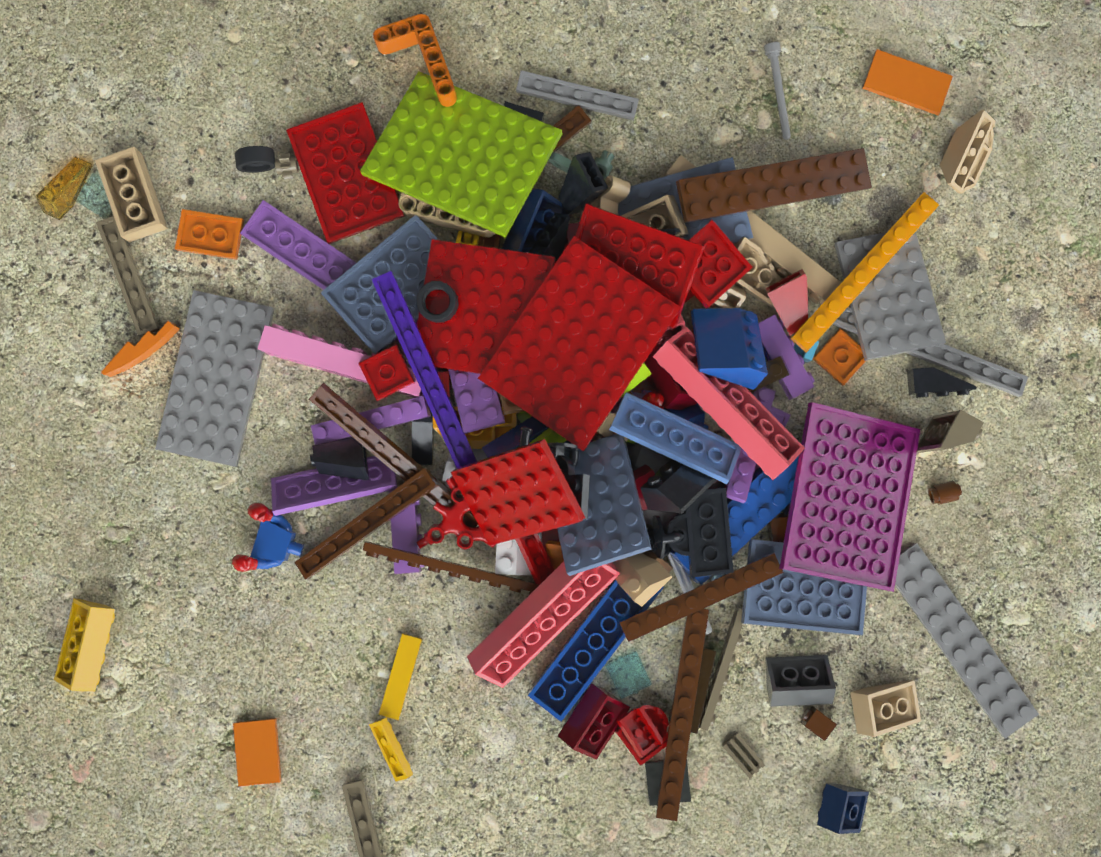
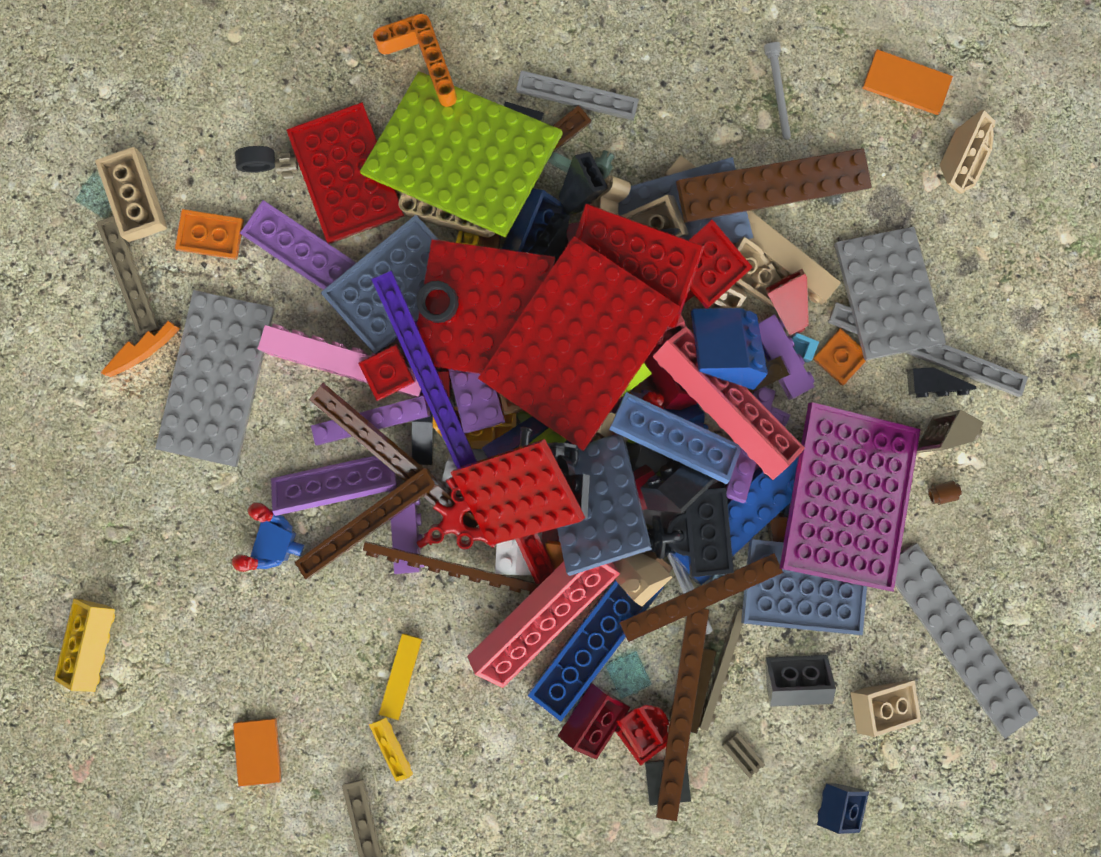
clear yellow slope [36,156,93,220] -> none
black slope [310,437,369,480] -> none
light orange plate [791,192,939,352] -> none
reddish brown brick [800,706,837,741] -> none

